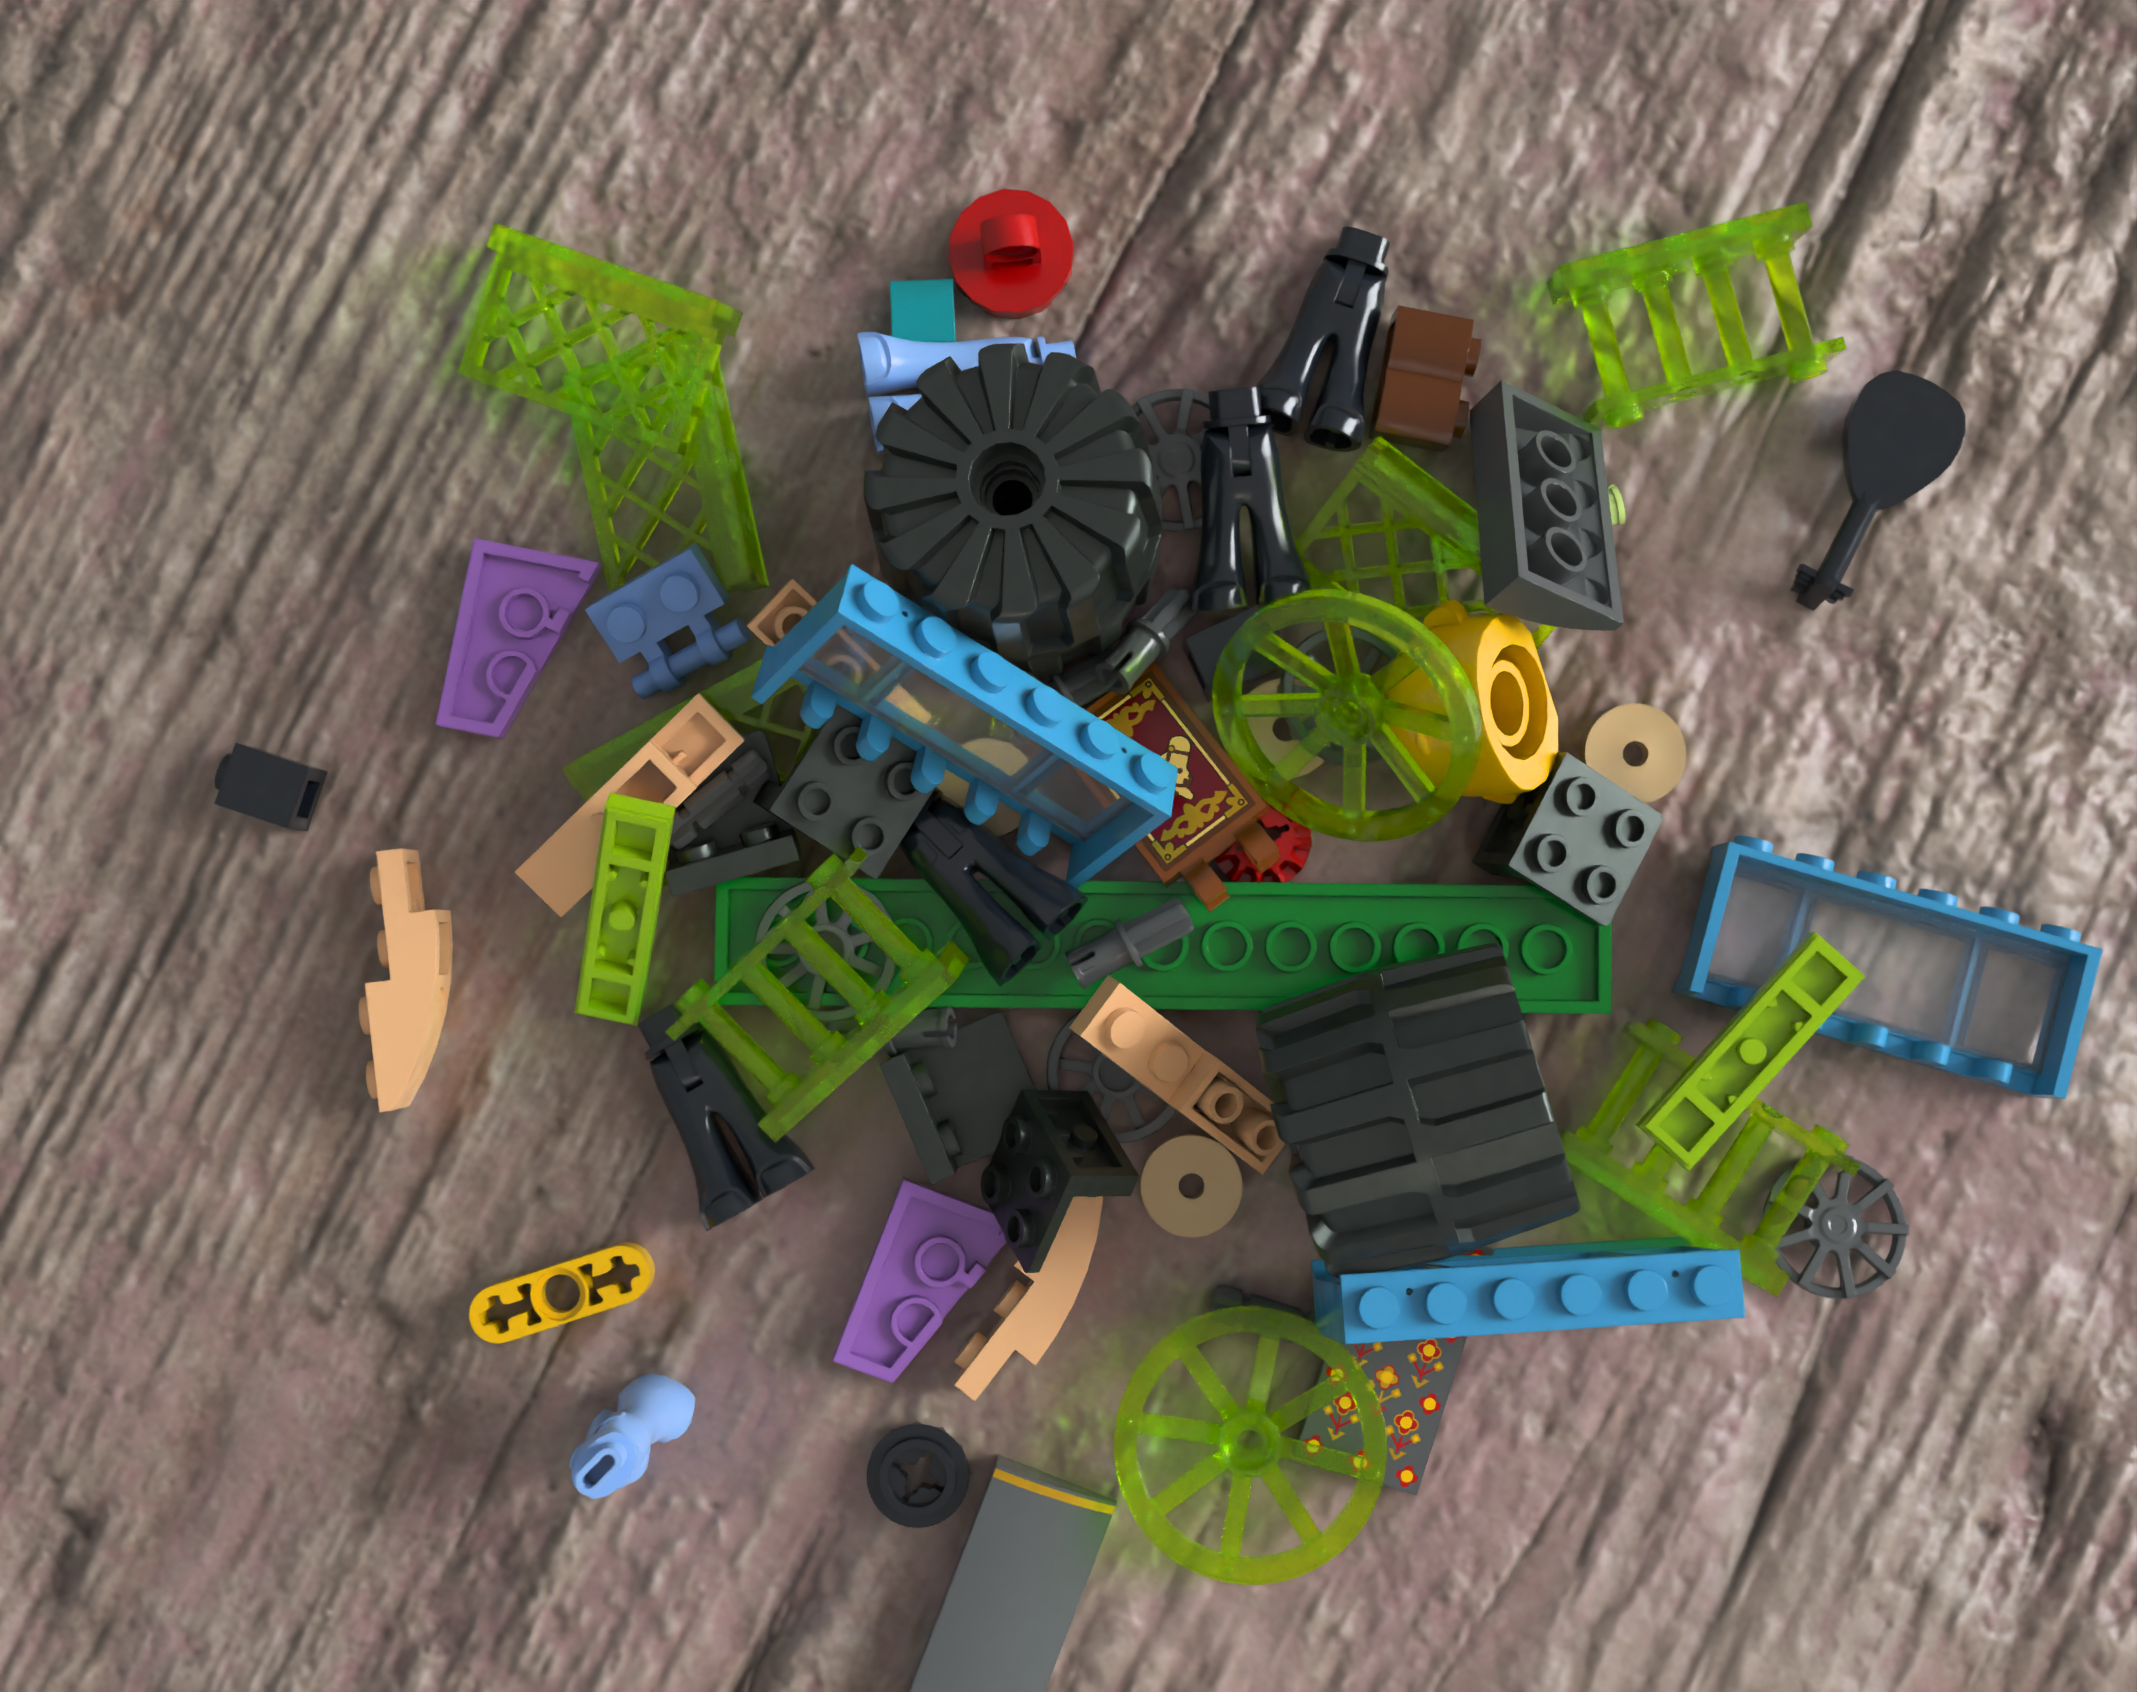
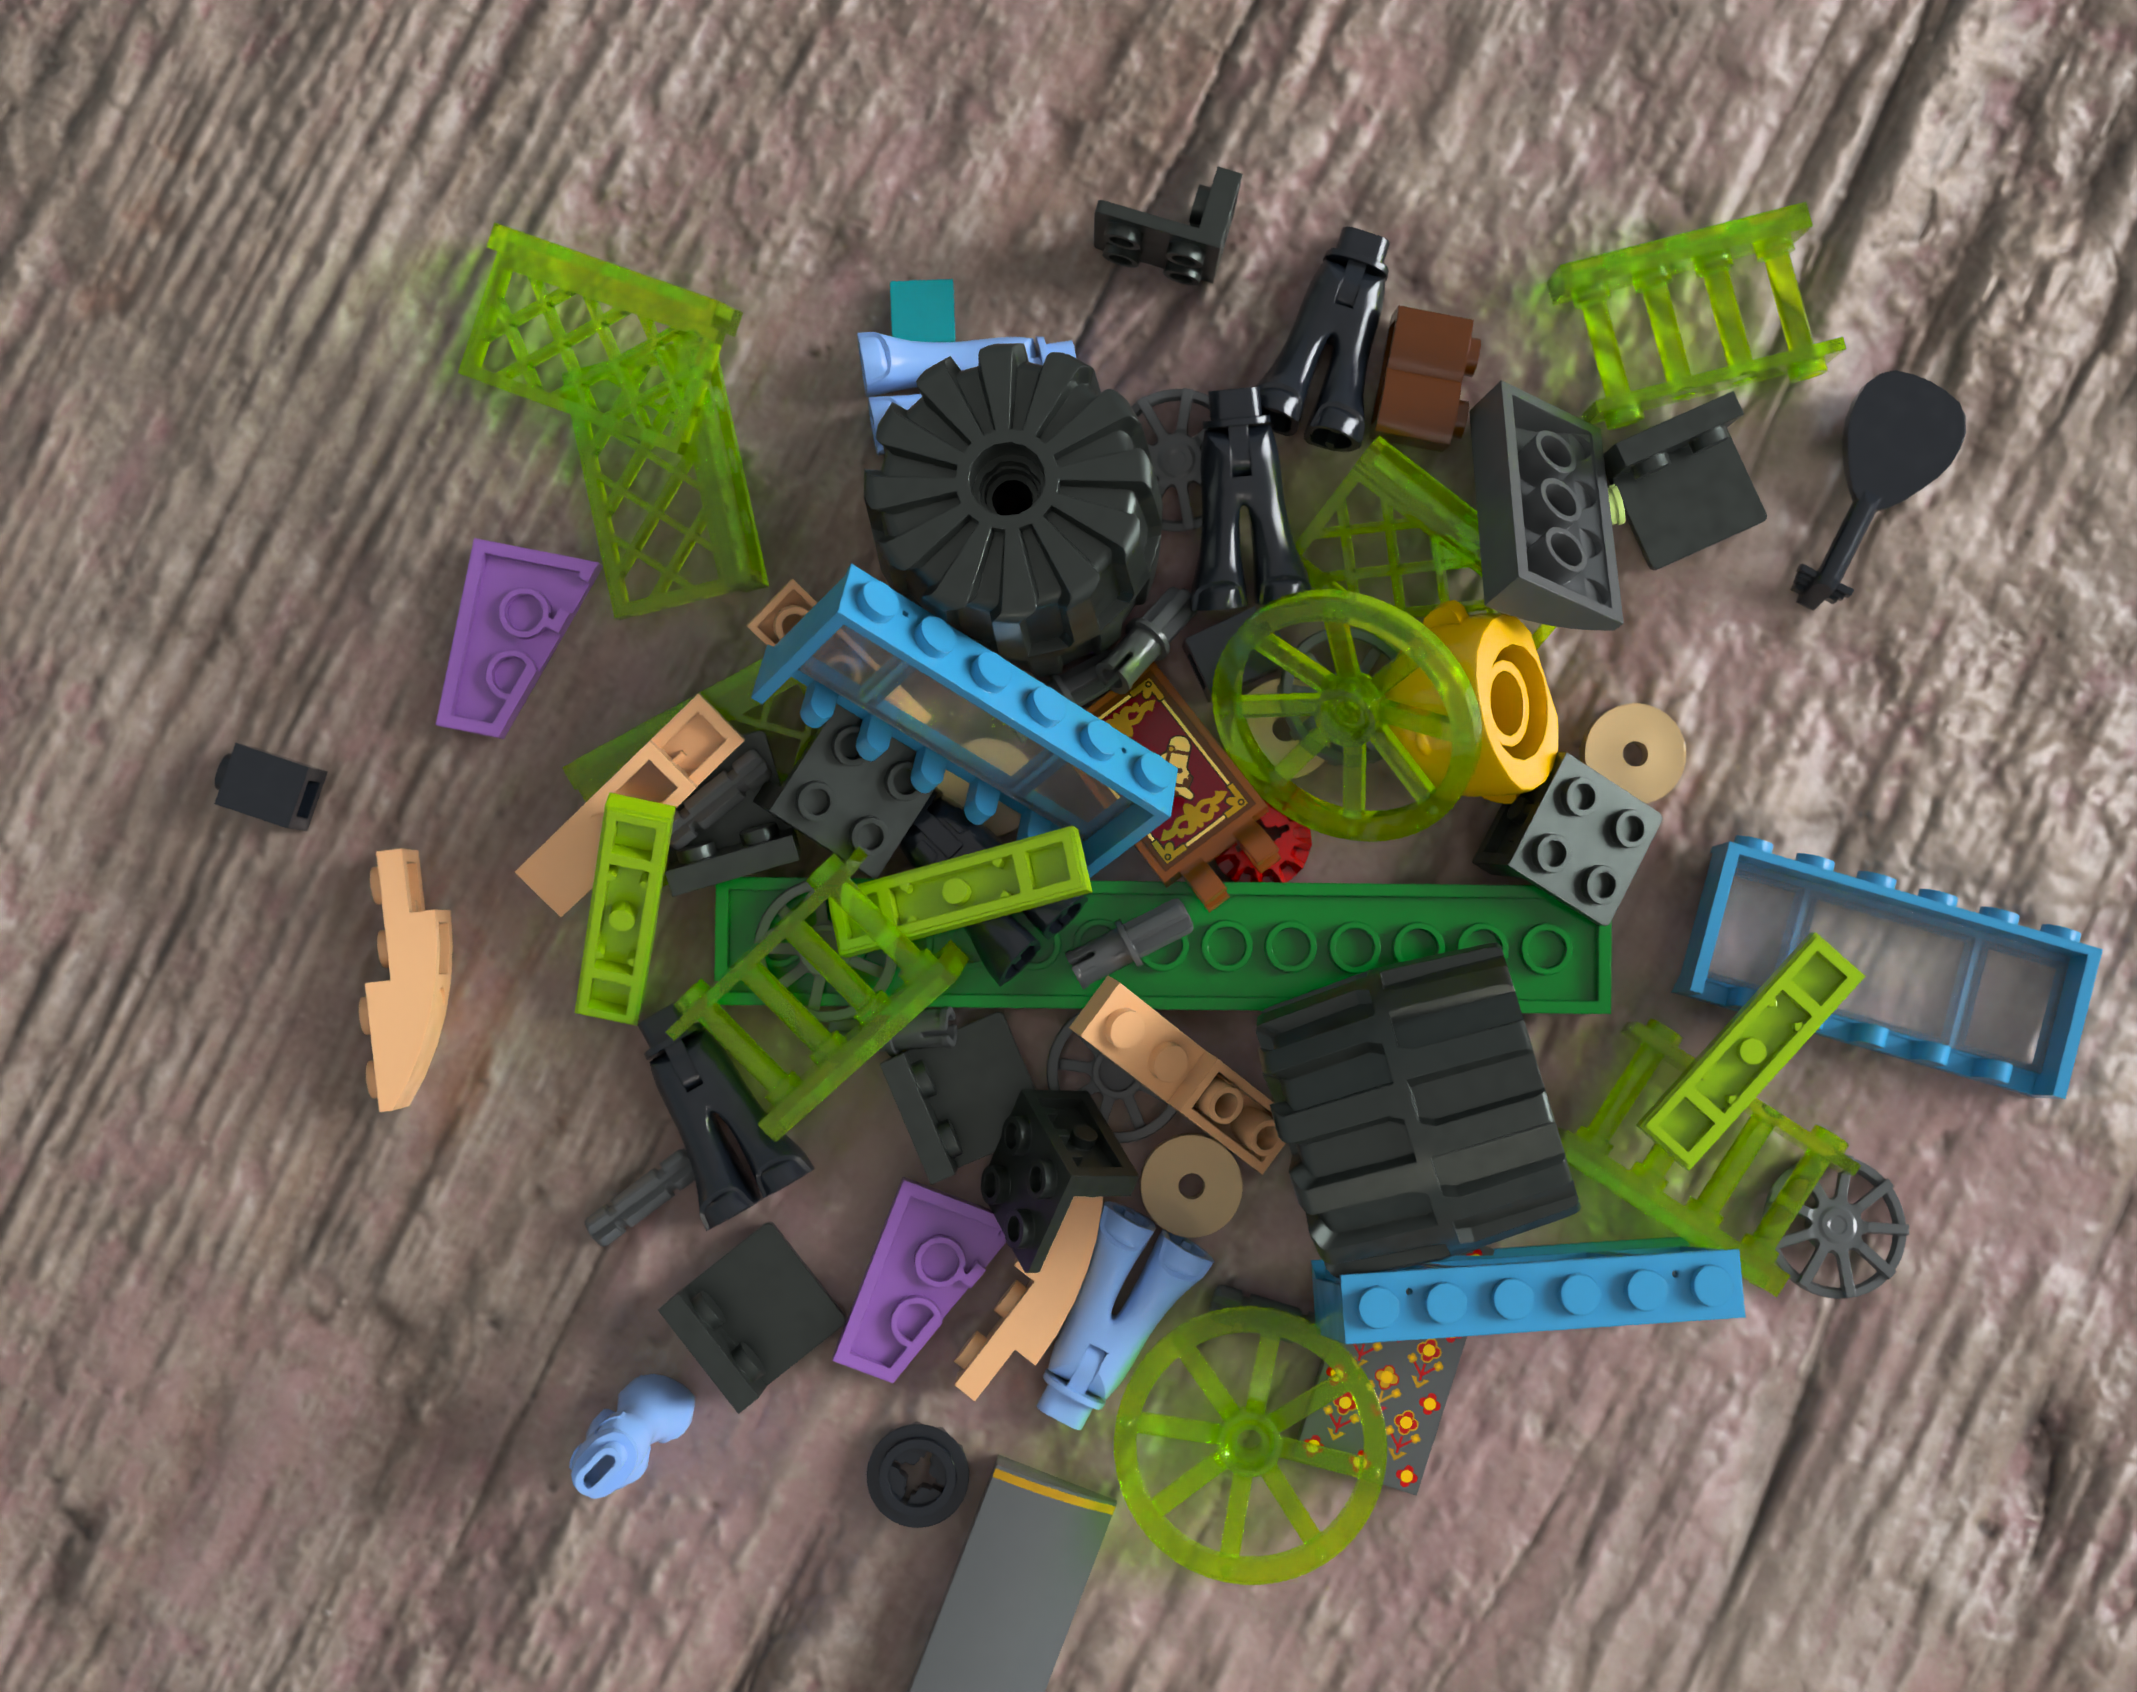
yellow beam [469,1242,655,1344] -> none
medium blue plate [584,543,751,699] -> none
red tile [948,189,1074,319] -> none
none -> dark grey axle [584,1149,695,1247]
none -> pearl dark grey bracket [658,1222,846,1414]
none -> lime plate [827,825,1092,958]
none -> light blue piece [1036,1201,1214,1430]
none -> pearl dark grey bracket [1094,166,1243,286]
none -> pearl dark grey bracket [1603,391,1767,571]

